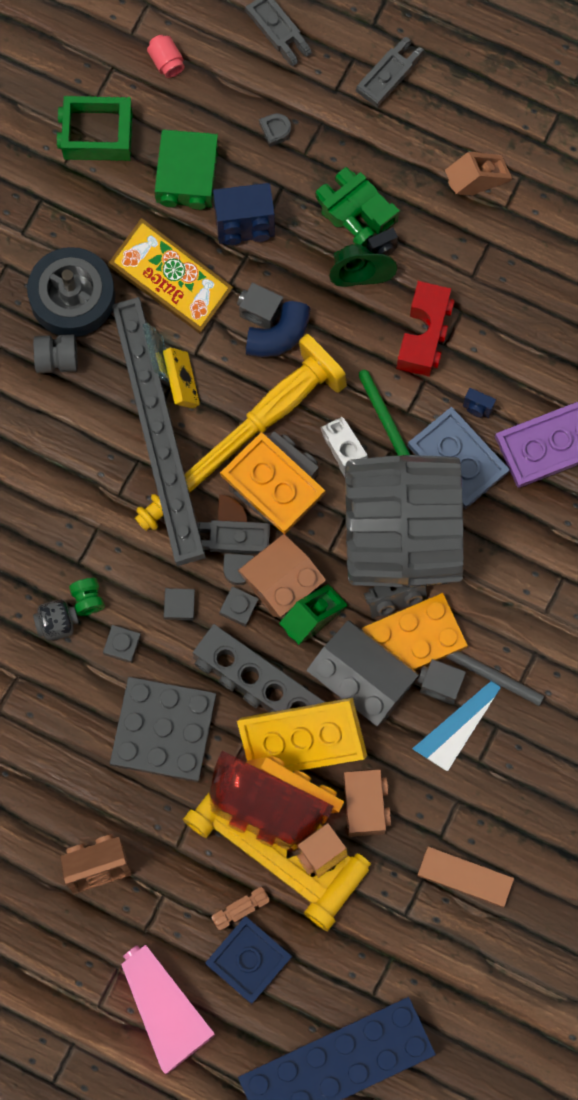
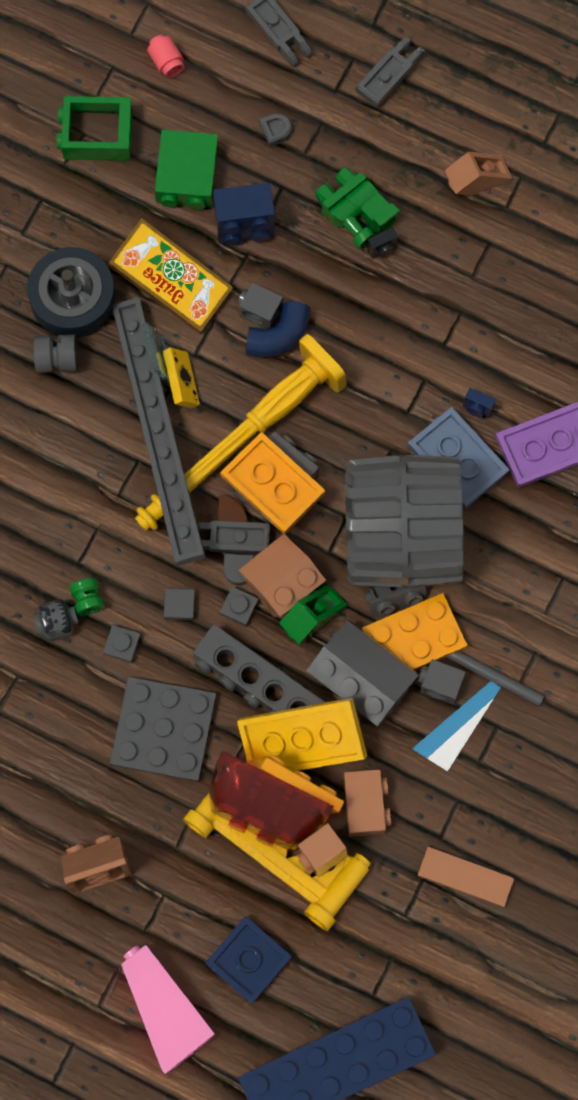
nougat axle [211,887,269,931] -> none
white leg [321,417,368,477] -> none
dark green piece [329,244,398,287] -> none
green piece [358,369,410,455] -> none
red arch [396,281,455,377] -> none

